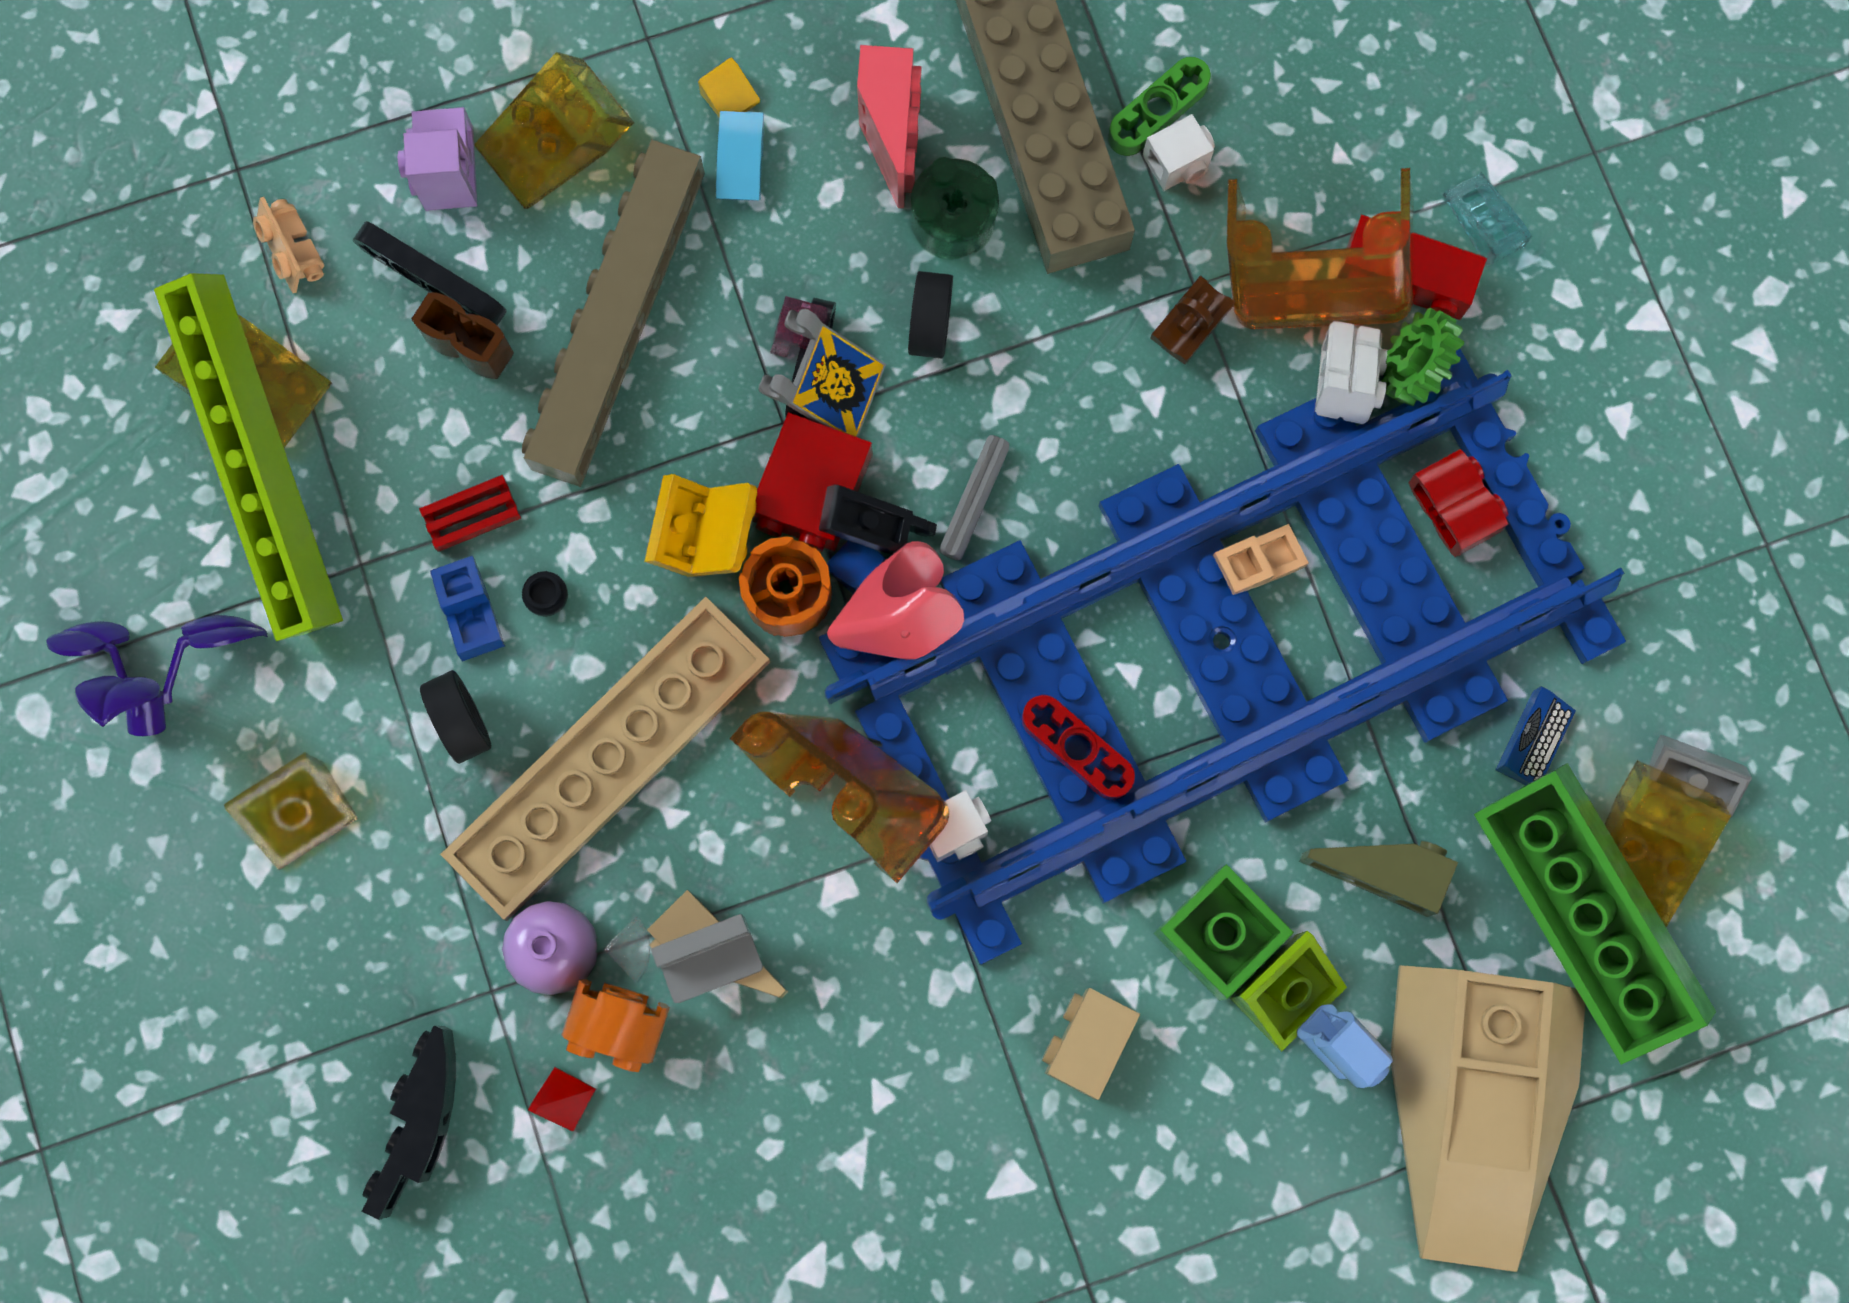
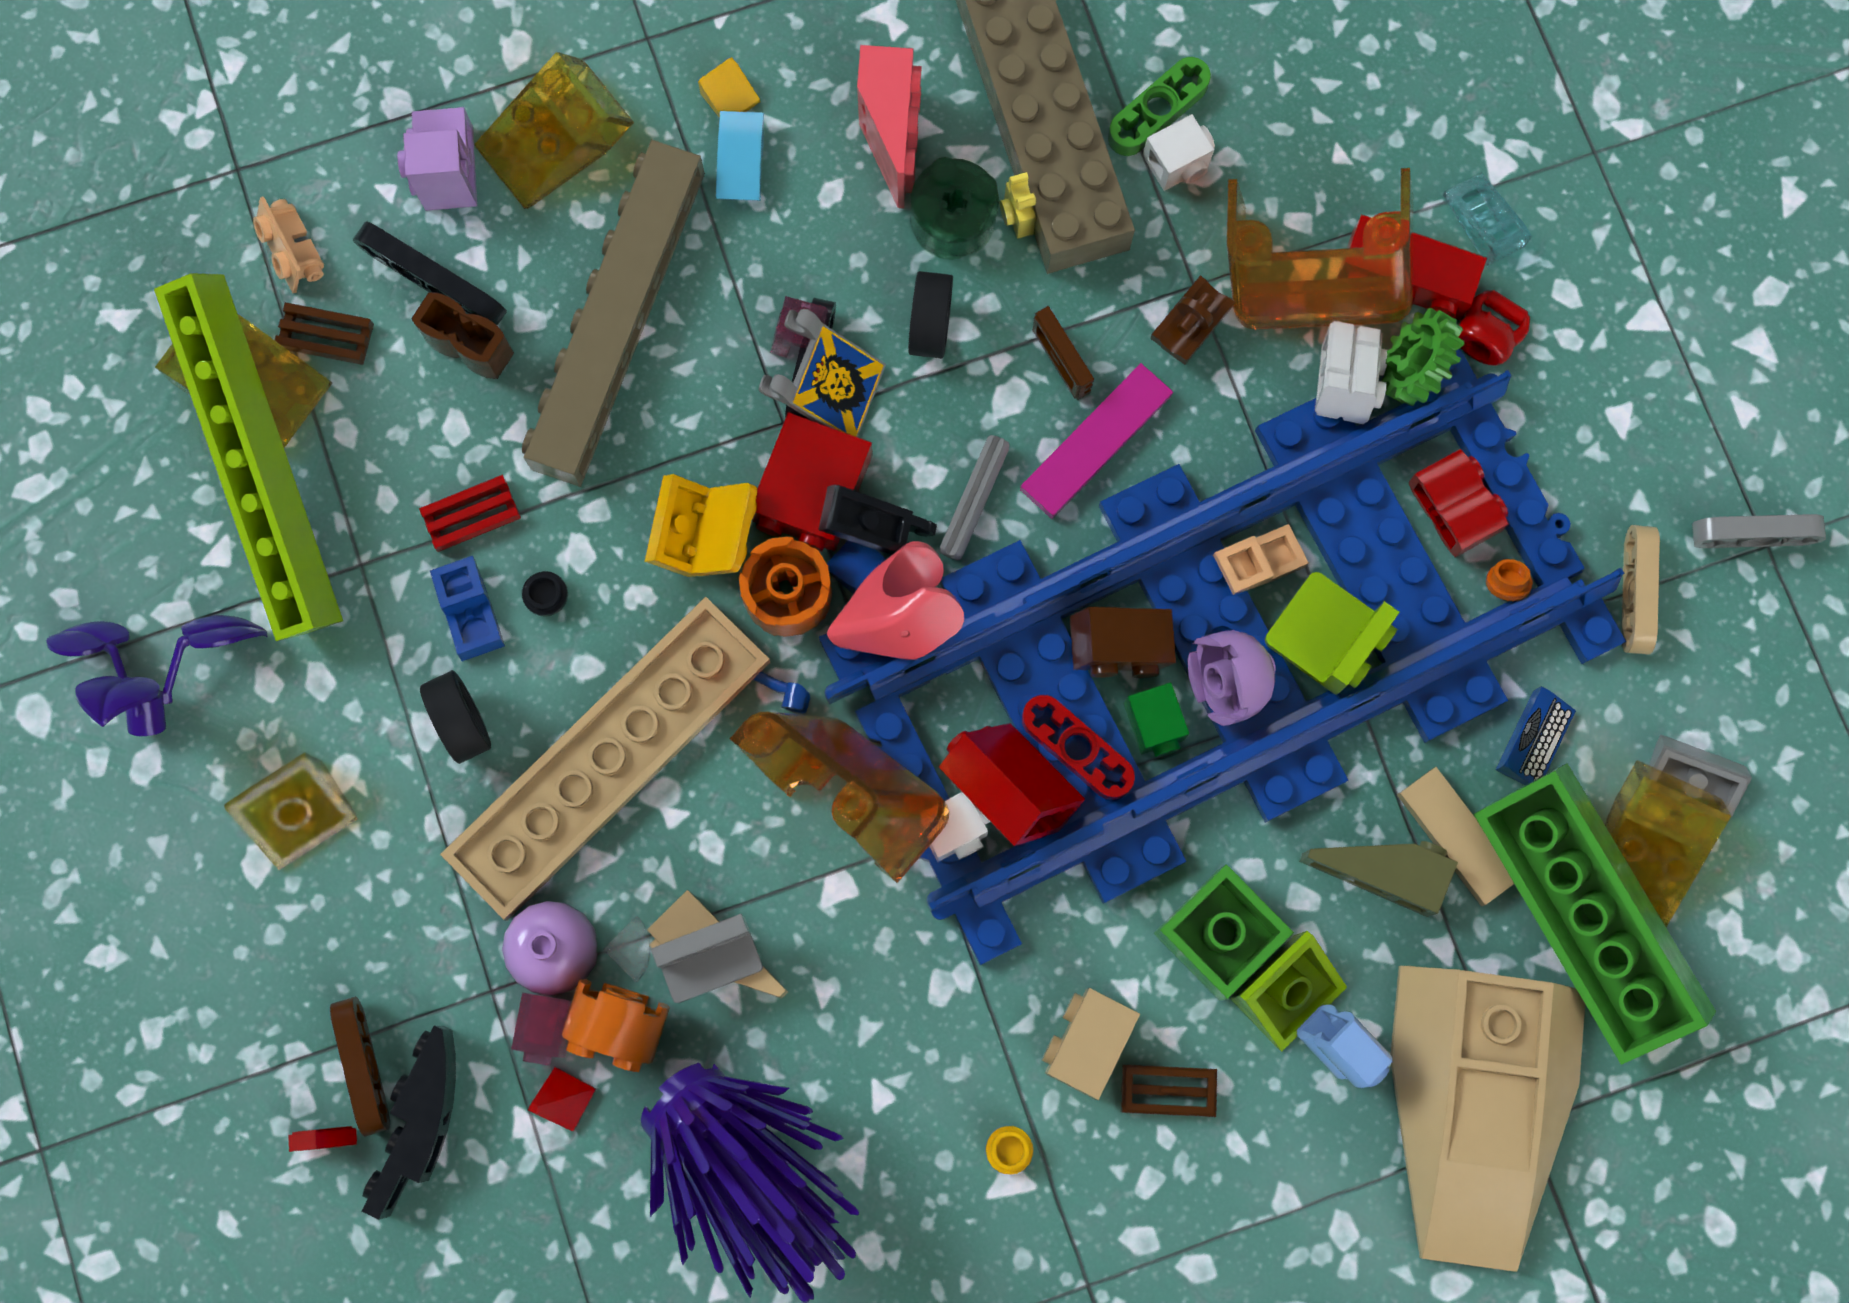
none -> reddish brown tile [274,302,374,365]
none -> red tile [288,1126,357,1152]
none -> reddish brown beam [330,996,390,1137]
none -> clear pink brick [511,993,572,1066]
none -> dark purple plant [641,1063,859,1303]
none -> blue hand [753,671,810,714]
none -> red brick [939,723,1085,846]
none -> yellow plate [986,1126,1033,1175]
none -> light yellow plate [999,172,1036,239]
none -> dark pink tile [1020,363,1173,519]
none -> reddish brown tile [1032,306,1094,400]
none -> reddish brown brick [1070,607,1176,678]
none -> reddish brown tile [1120,1065,1217,1117]
none -> green brick [1123,682,1189,758]
none -> lavender cylinder [1188,630,1276,726]
none -> lime bracket [1265,572,1400,695]
none -> tan tile [1397,767,1514,906]
none -> red piece [1458,290,1530,366]
none -> orange plate [1486,559,1533,601]
none -> tan beam [1622,525,1660,655]
none -> light grey beam [1692,514,1826,548]

